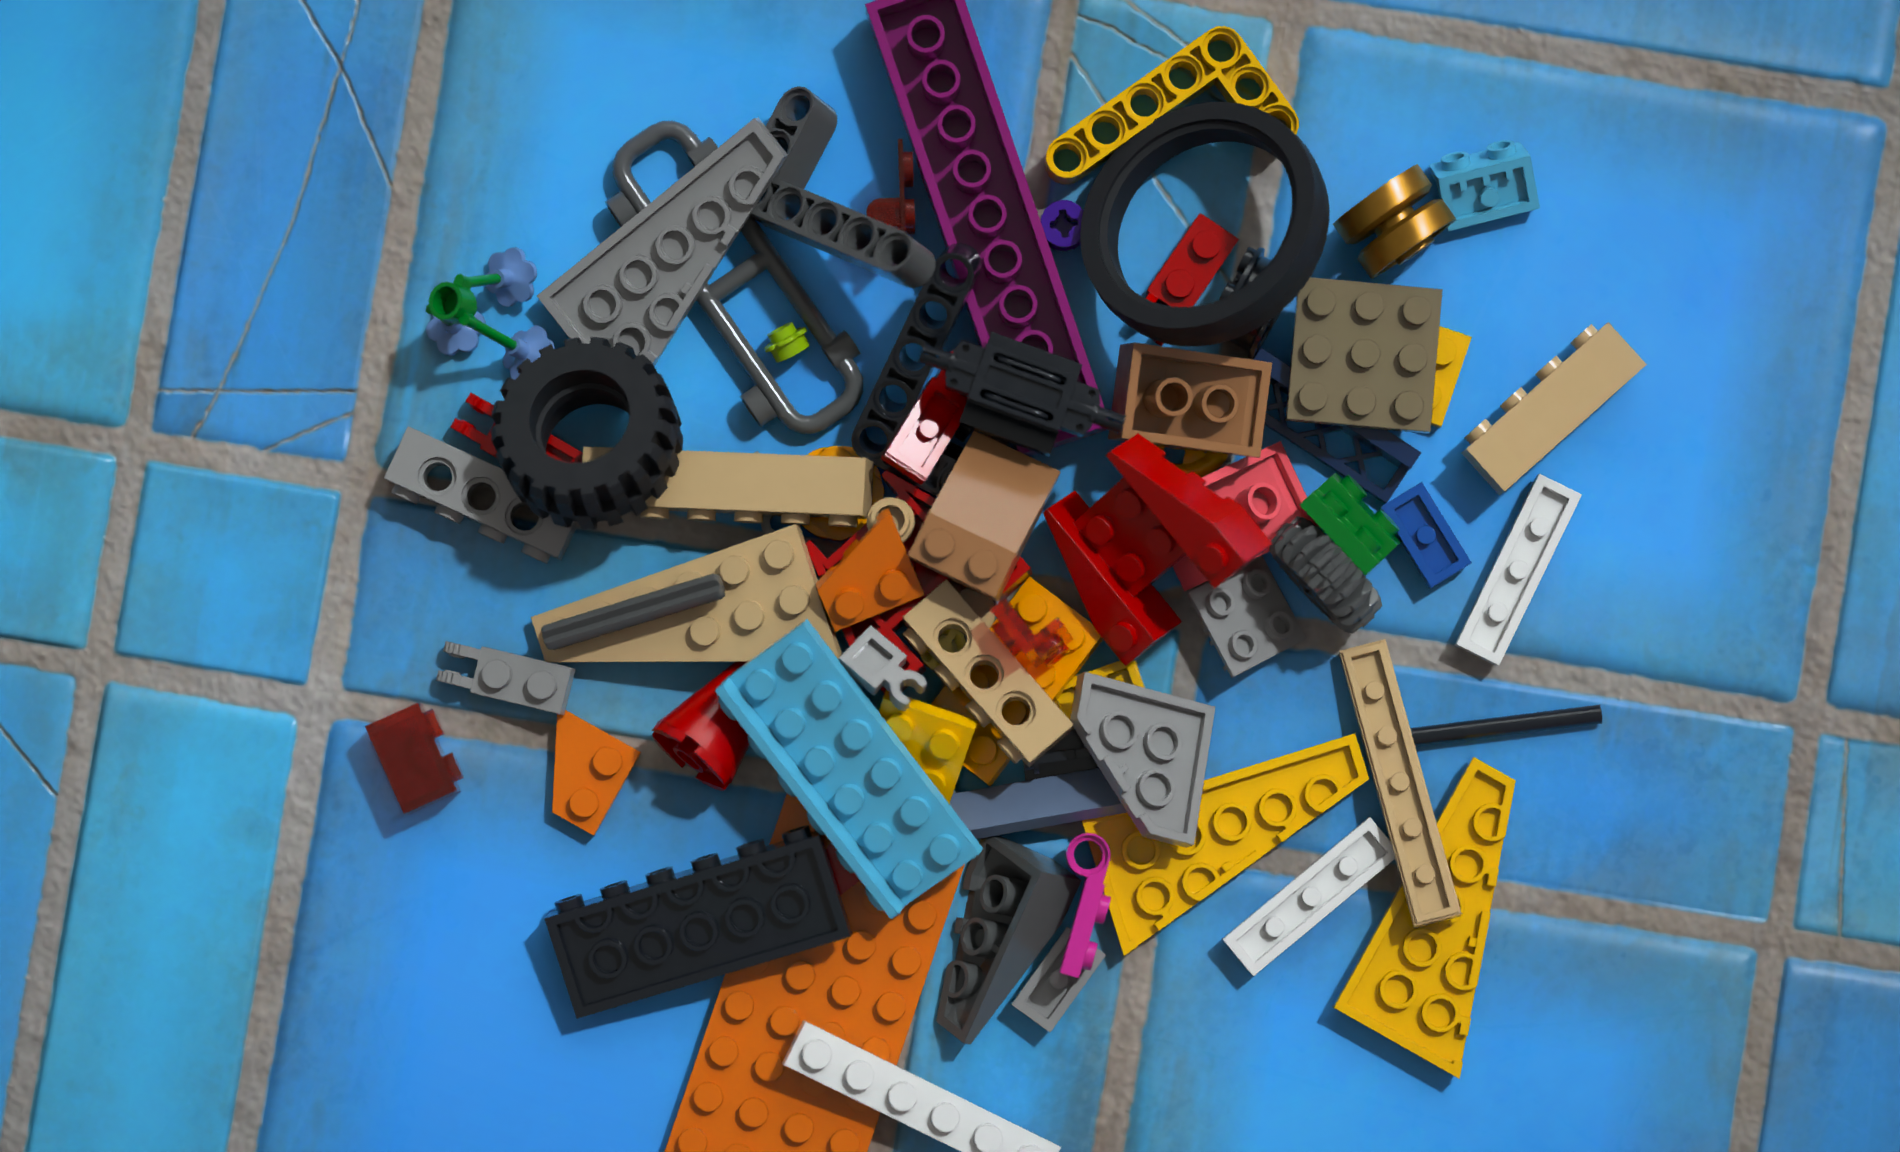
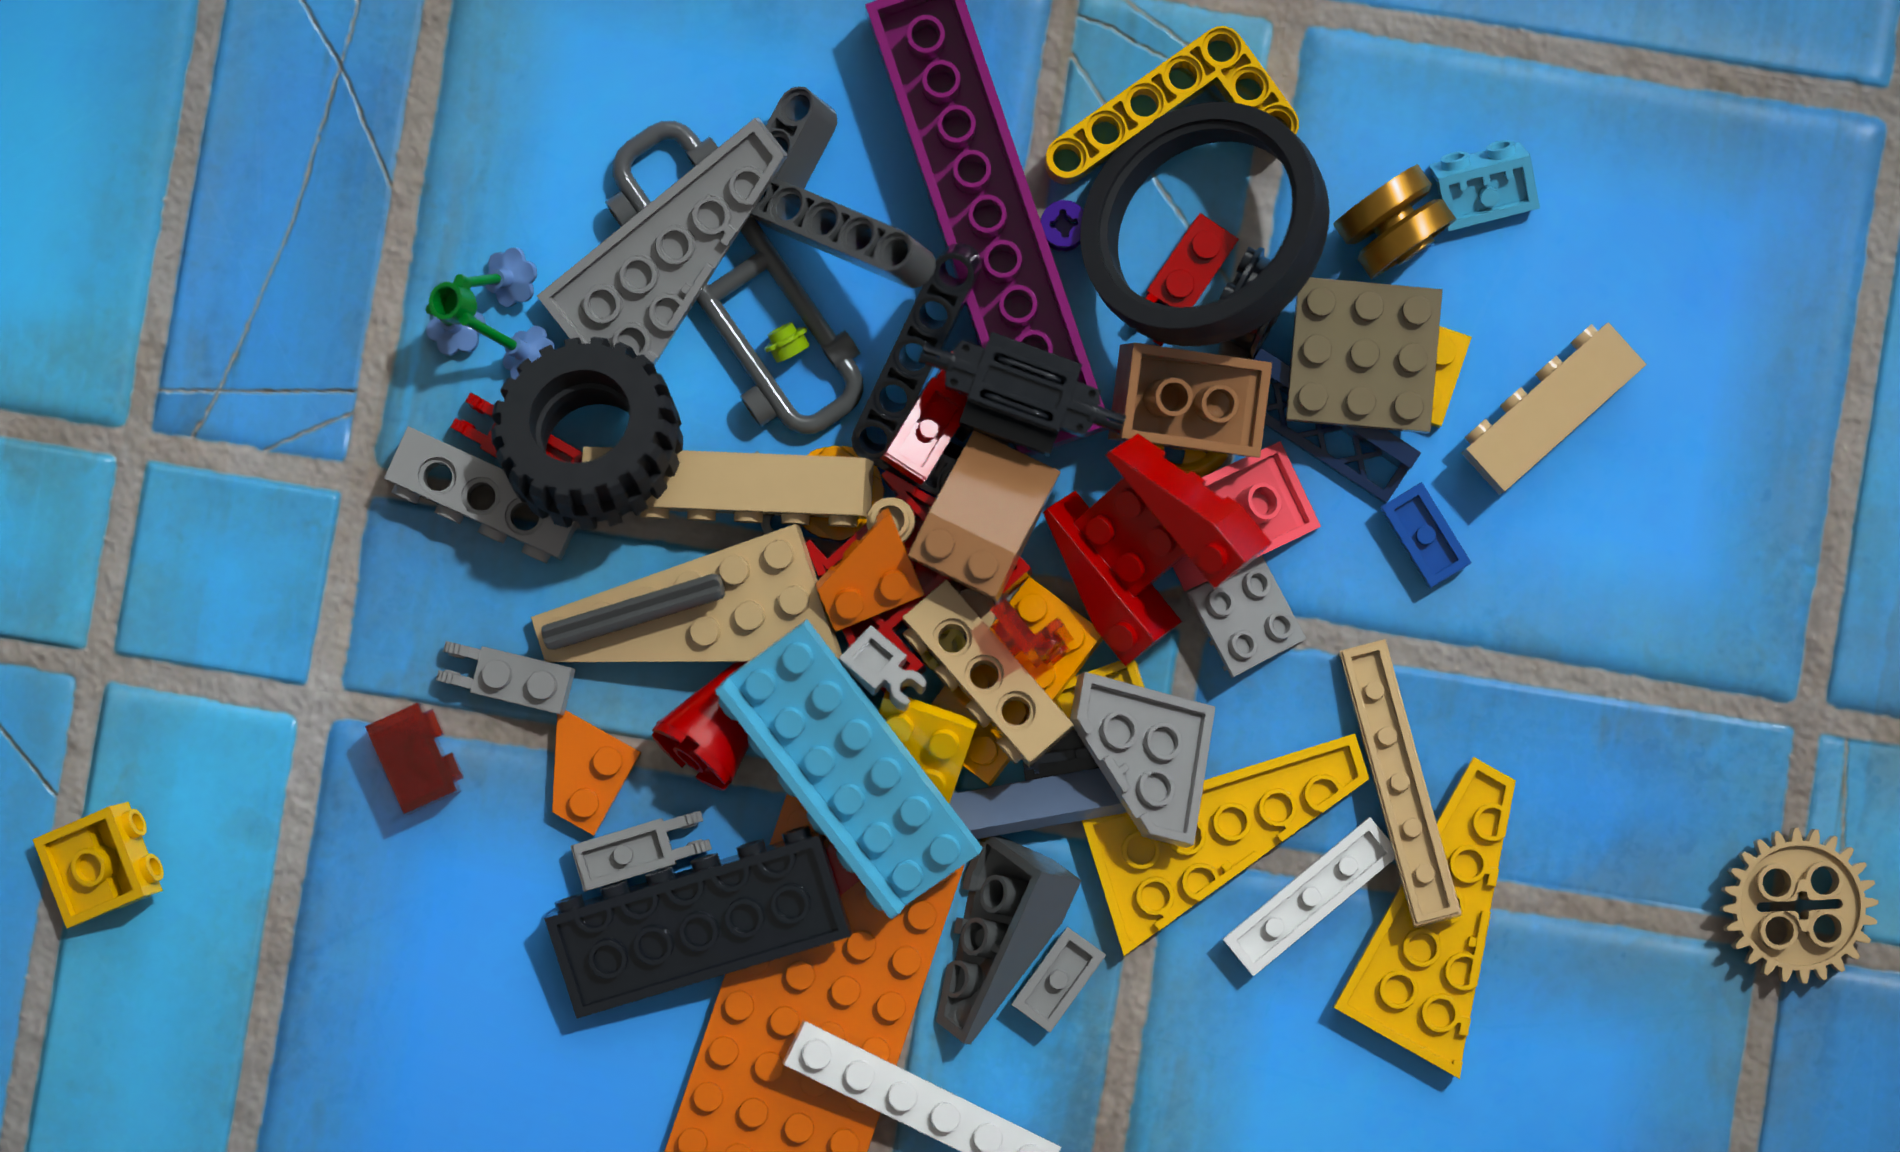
clear red hinge [867,139,915,235] -> none
dark pink plate [1059,833,1111,978] -> none
dark grey gear [1269,516,1382,634] -> none
green plate [1299,473,1401,575] -> none
black bar [1410,705,1602,746] -> none
white plate [1455,474,1582,666] -> none
none -> yellow plate [32,802,164,929]
none -> light grey hinge [570,811,712,892]
none -> tan gear [1720,828,1879,984]

